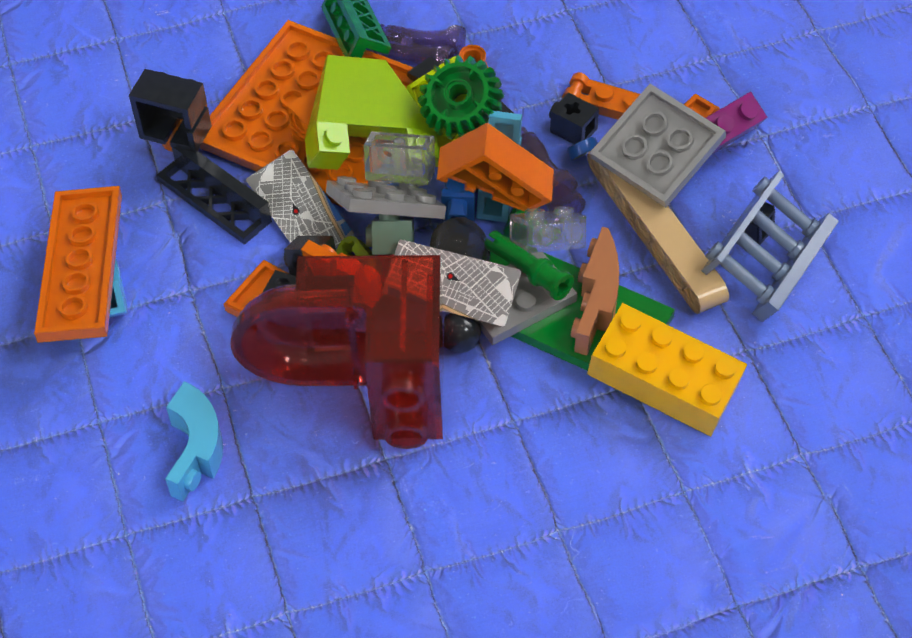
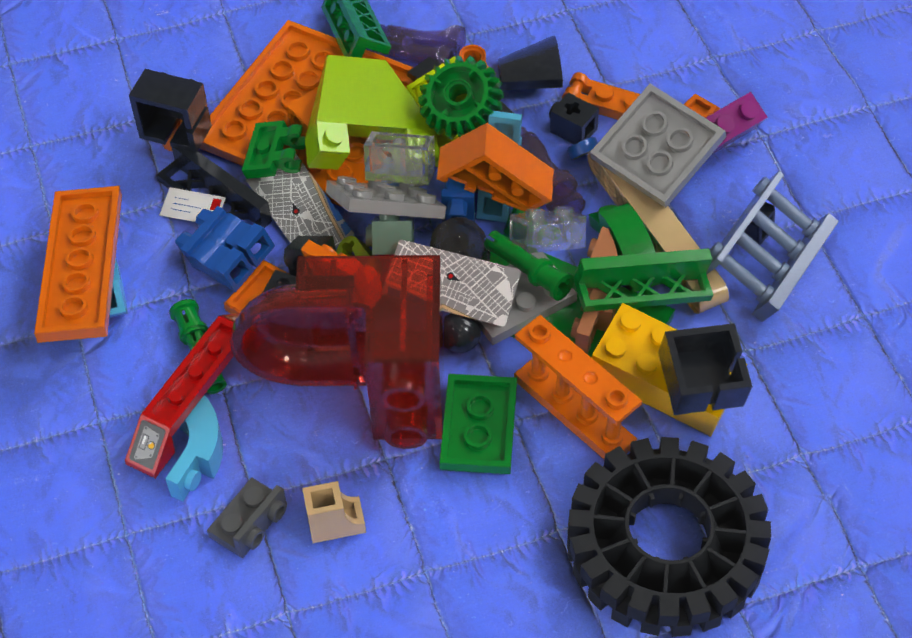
none -> red slope [125,313,268,479]
none -> white sticker [160,187,226,222]
none -> green pin [169,299,227,394]
none -> blue hips [175,206,275,293]
none -> dark grey bracket [207,477,287,558]
none -> green plate [242,120,306,179]
none -> tan brick [302,481,366,543]
none -> green plate [439,374,517,474]
none -> black slope [498,36,563,90]
none -> orange fence [514,315,642,459]
none -> black tyre [567,437,771,637]
none -> green fence [573,248,714,312]
none -> green arch [588,203,662,293]
none -> black piece [658,323,753,415]

